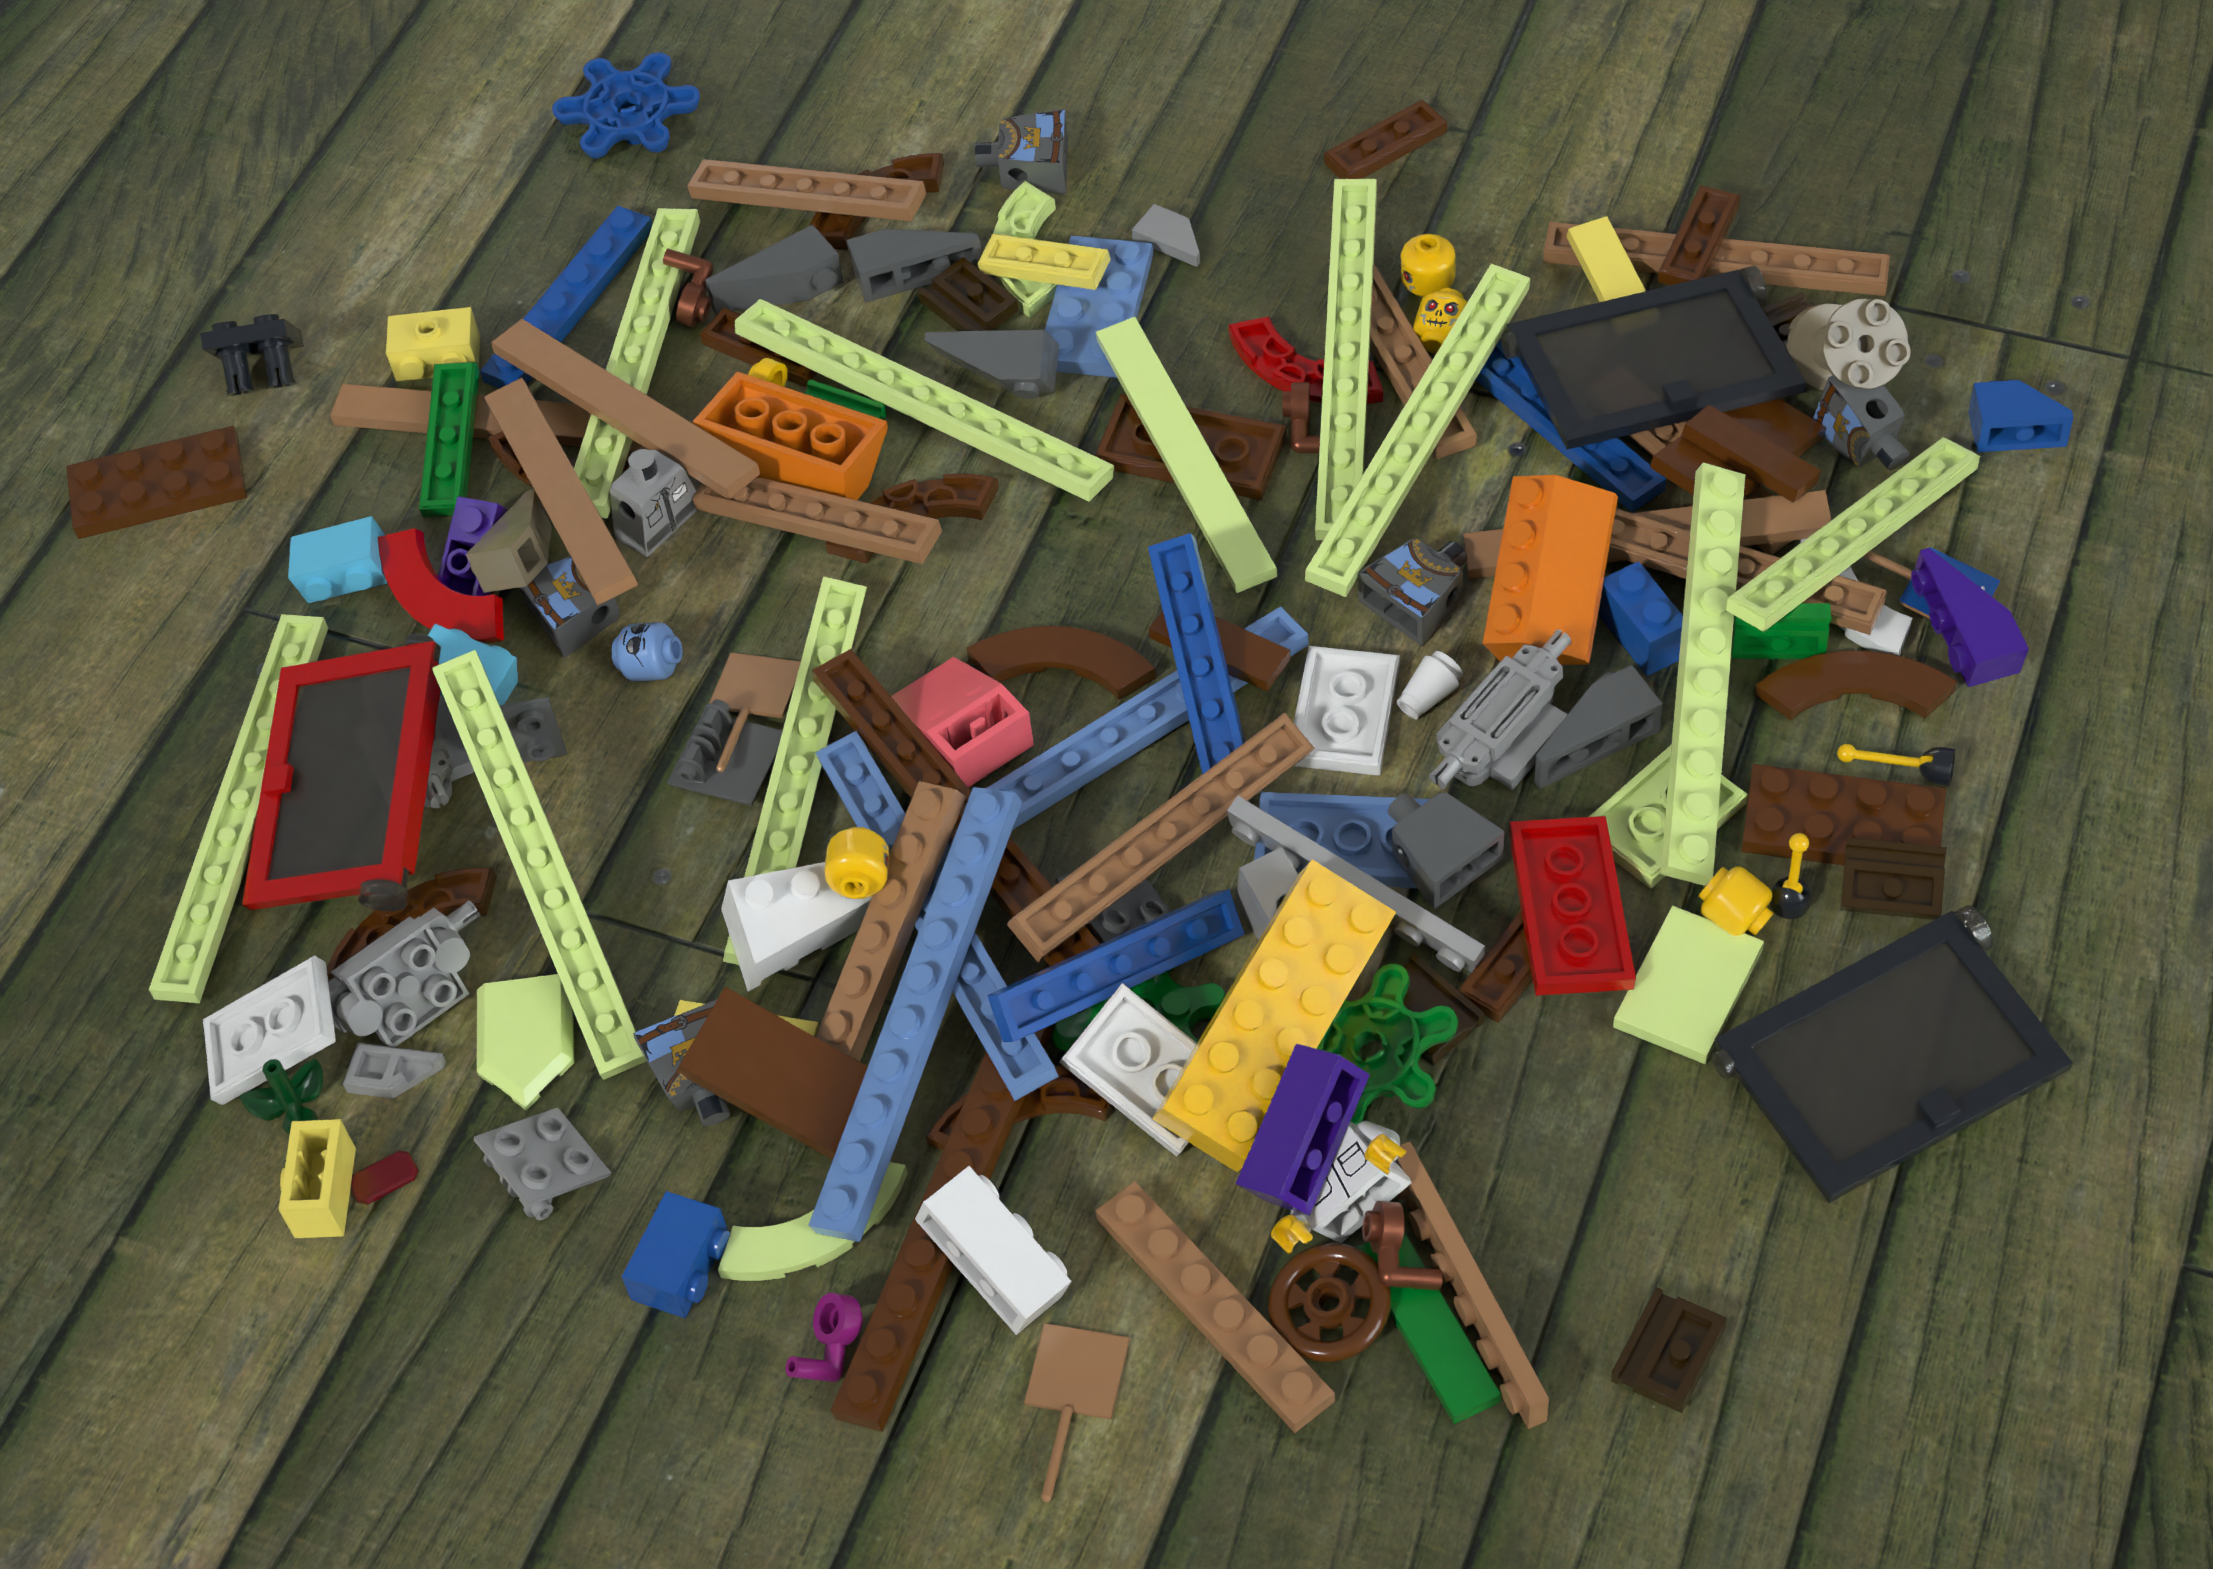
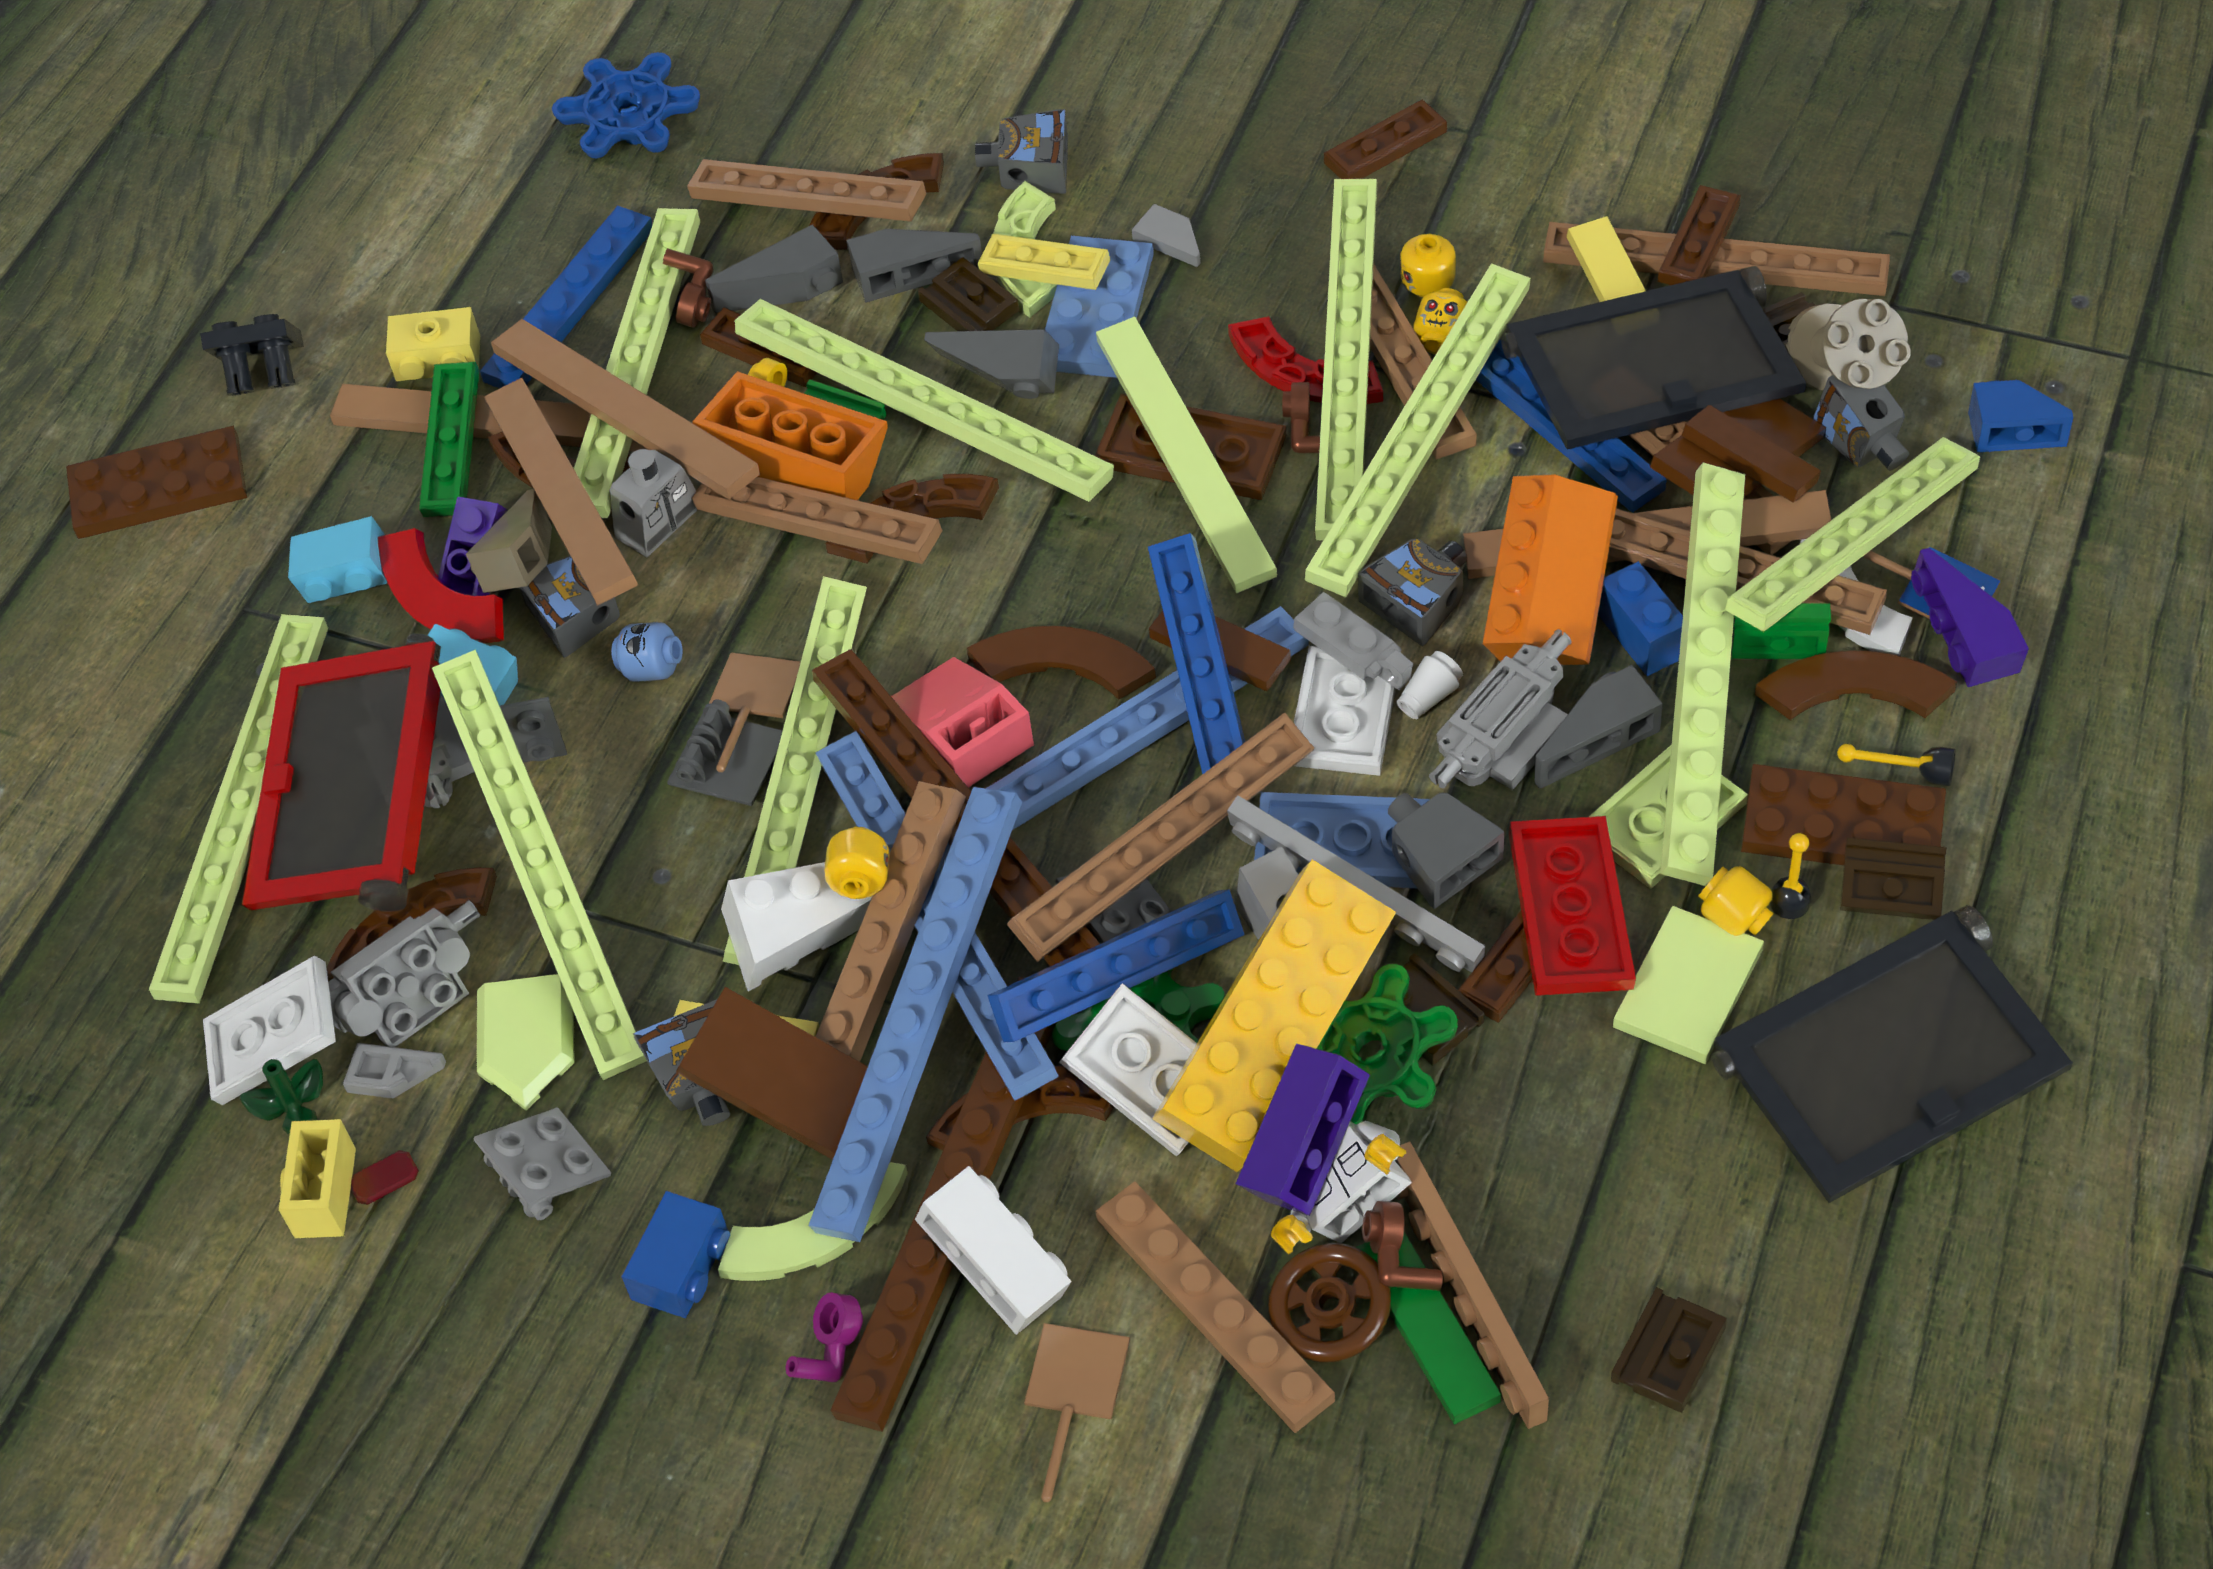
none -> light grey hinge [1293,592,1413,690]

